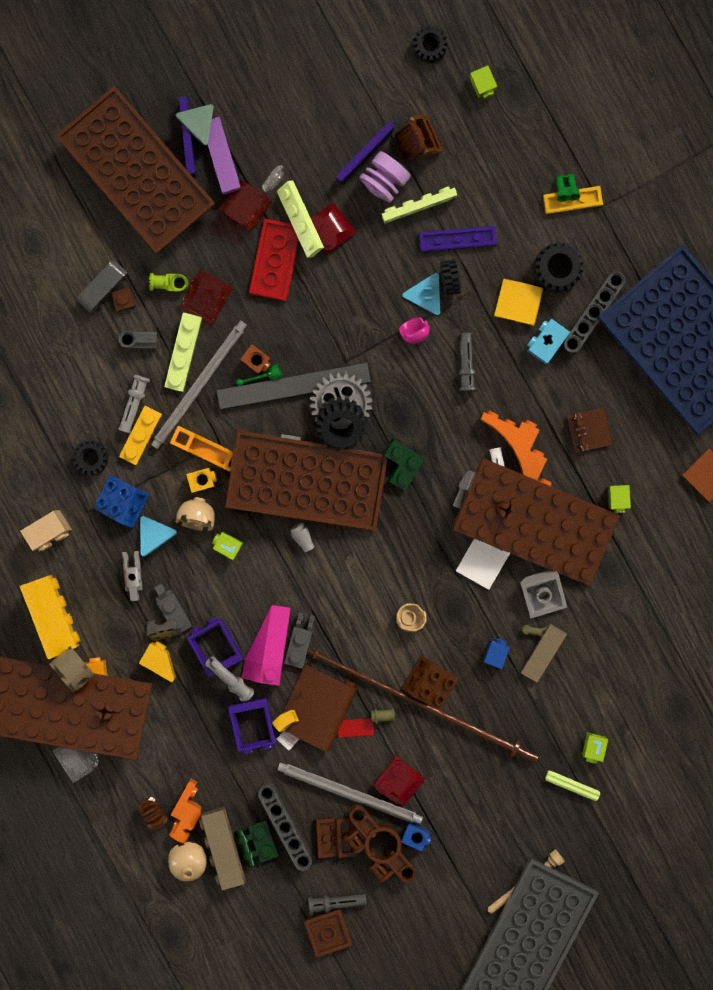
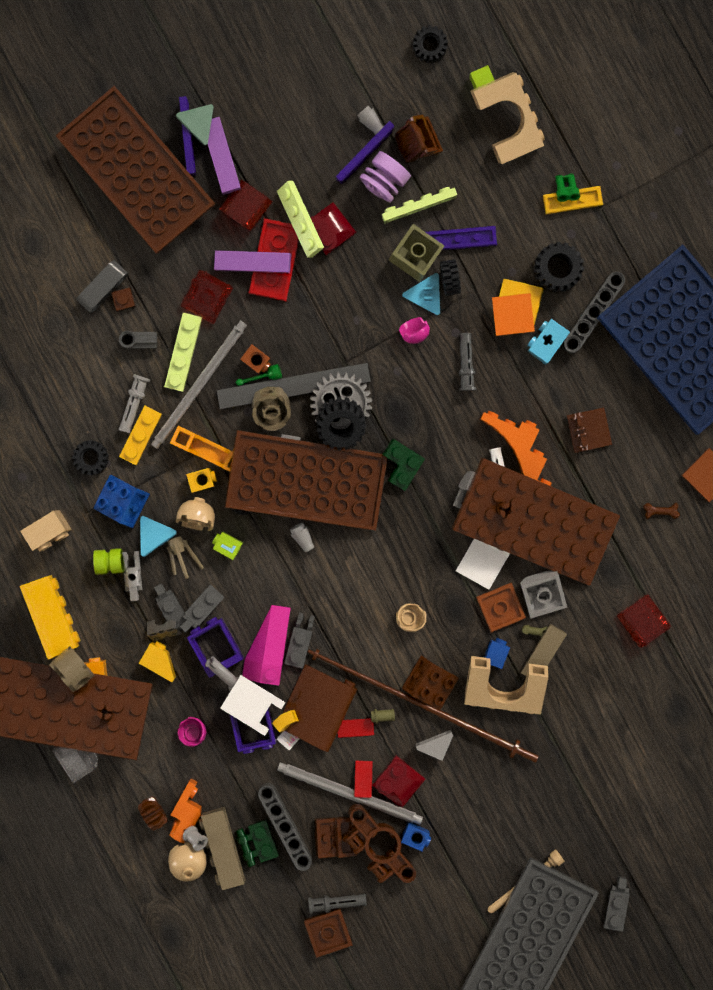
lime connector [149,273,189,292] -> none
clear gear [262,165,285,193] -> none
yellowish green axle [545,771,600,801] -> none
lime brick [582,732,608,764] -> none
lime brick [607,485,631,513] -> none
none -> lime wheel [93,548,124,575]
none -> dark tan plant [167,536,204,579]
none -> dark pink hair [177,717,207,747]
none -> dark grey hinge [178,584,224,632]
none -> light grey bush [183,826,208,851]
none -> medium lavender tile [214,251,291,273]
none -> white flag [220,675,285,736]
none -> dark tan brick [252,387,291,431]
none -> red sticker [354,761,373,798]
none -> light grey cone [357,105,384,135]
none -> olive slope [389,224,444,282]
none -> light grey slope [416,730,453,761]
none -> tan arch [464,656,548,714]
none -> tan arch [470,72,545,164]
none -> dark orange tile [476,582,526,632]
none -> orange tile [492,293,535,336]
none -> dark grey hinge [603,876,630,932]
none -> clear red slope [617,594,671,648]
none -> reddish brown piece [643,503,680,519]

